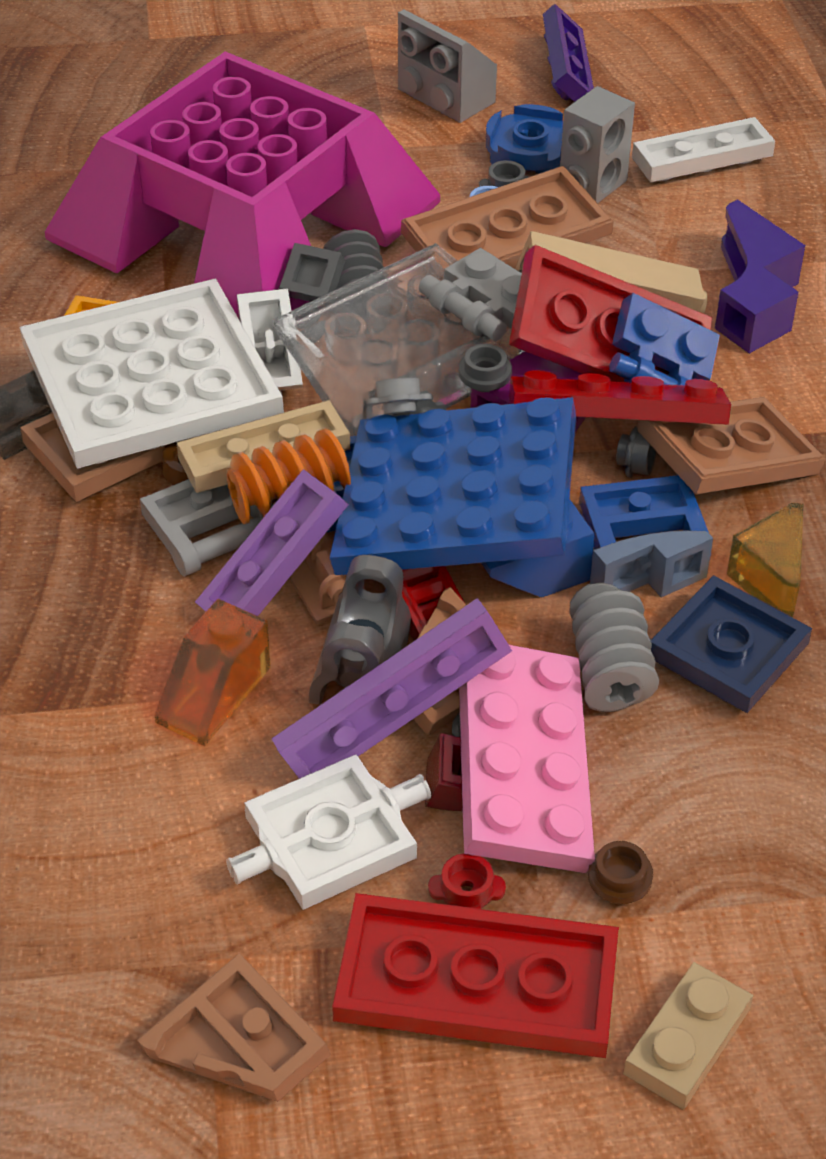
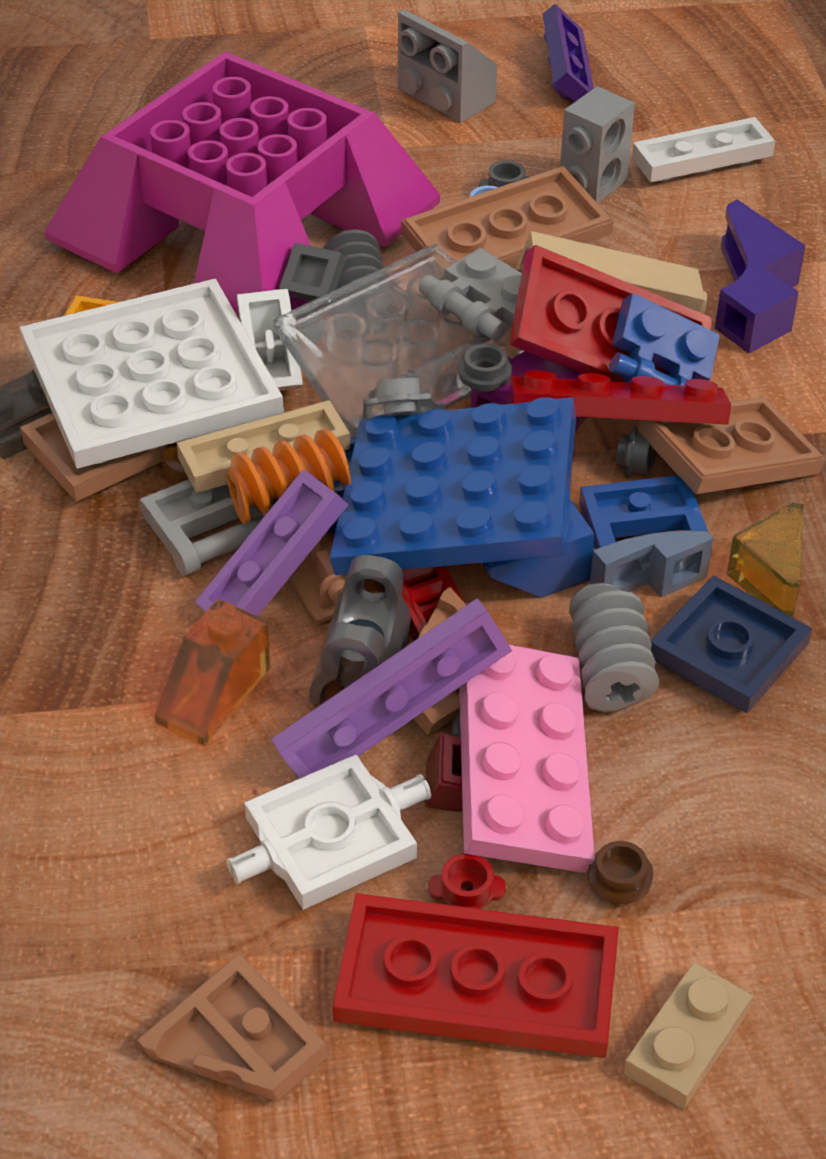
blue plate [486,104,563,174] -> none

